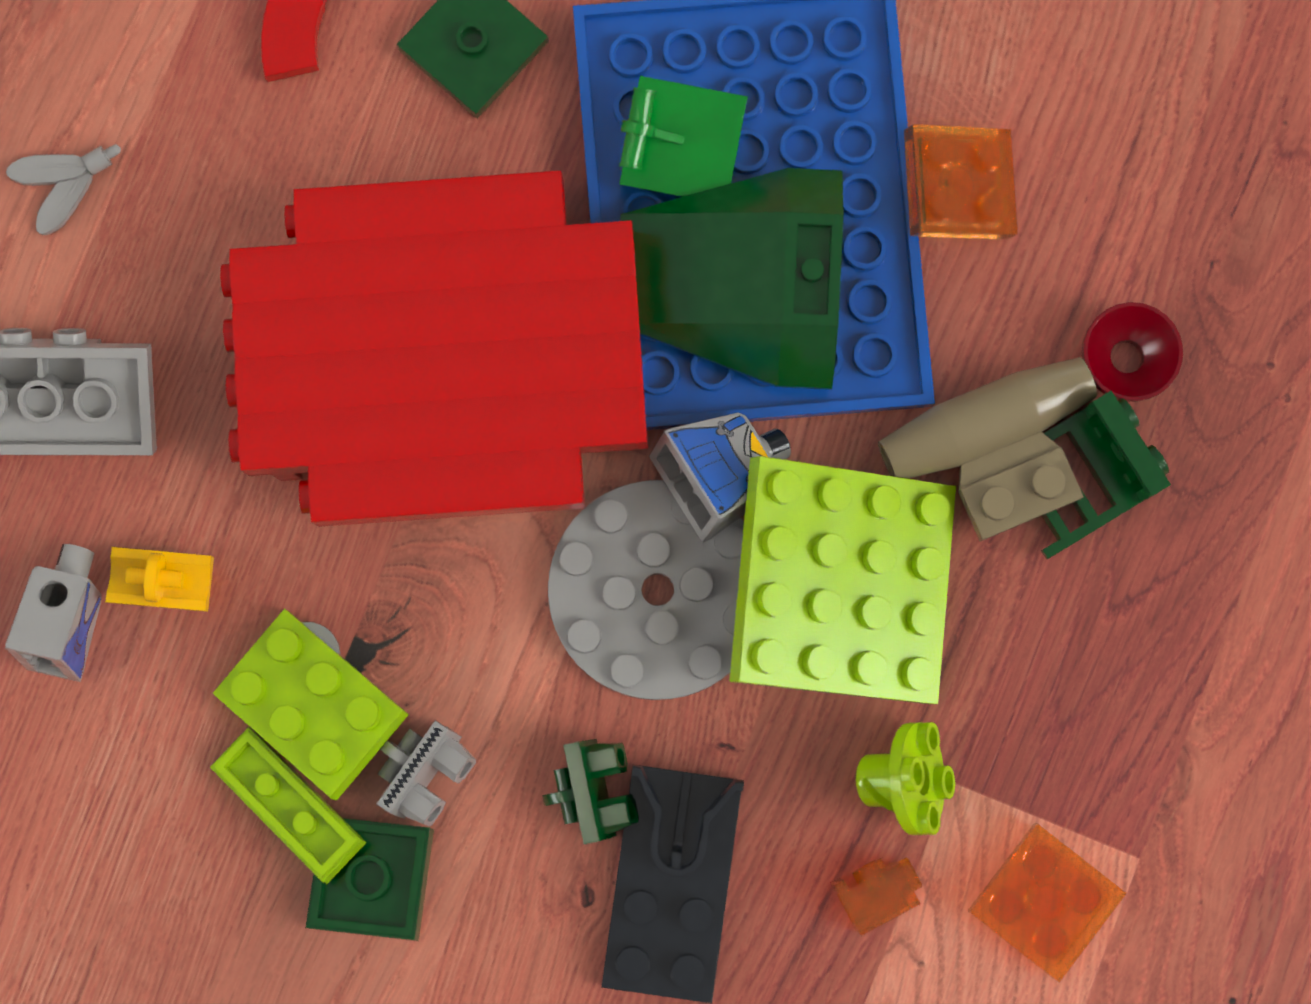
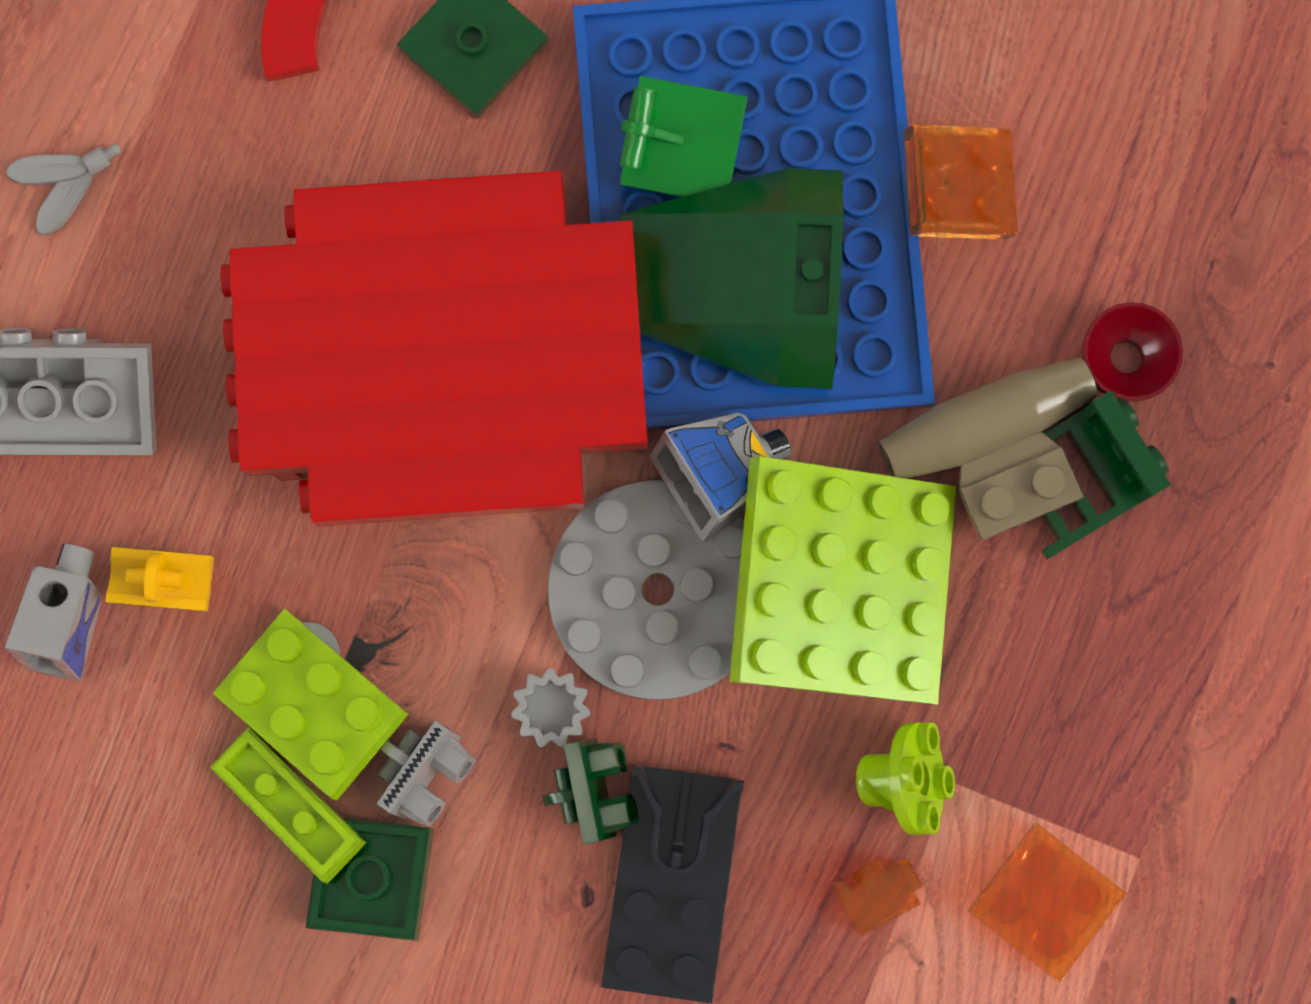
none -> light grey piece [511,668,591,748]

